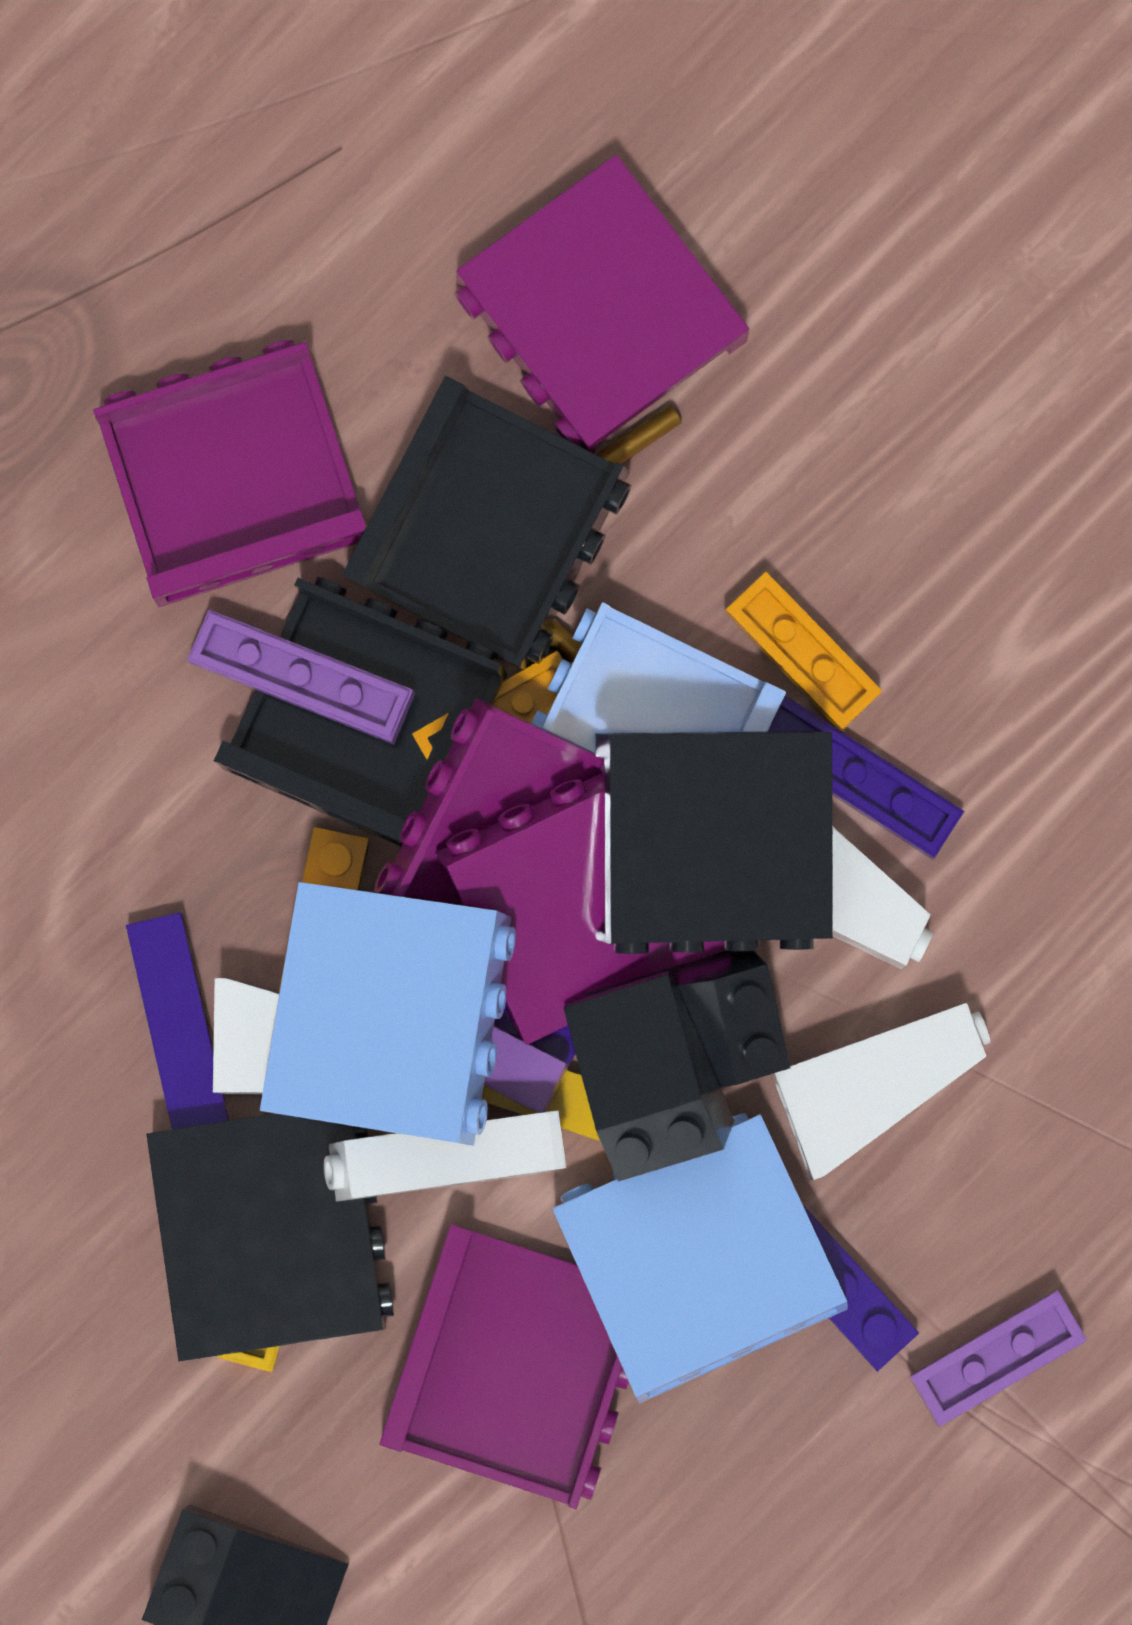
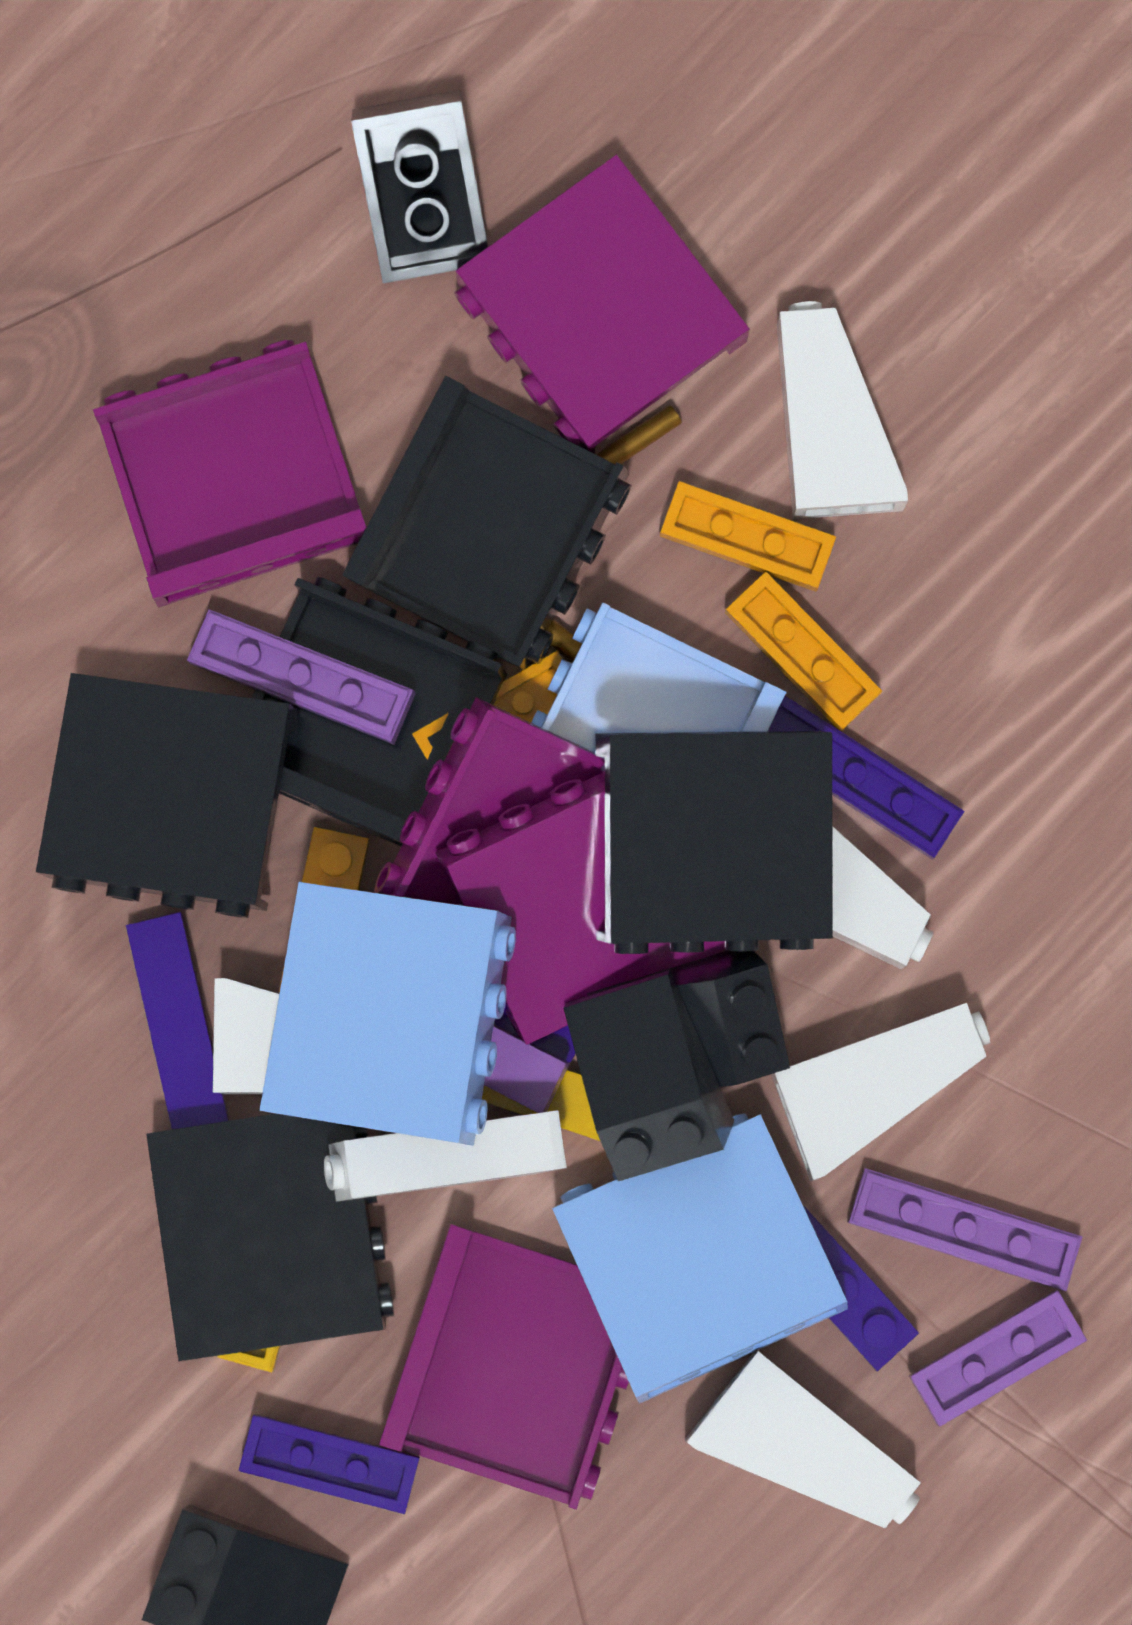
none -> black panel [36,673,300,918]
none -> dark purple plate [238,1414,420,1514]
none -> slope [351,90,488,283]
none -> light orange plate [660,481,836,592]
none -> white slope [685,1351,921,1528]
none -> white slope [777,301,908,519]
none -> medium lavender tile [847,1168,1082,1291]

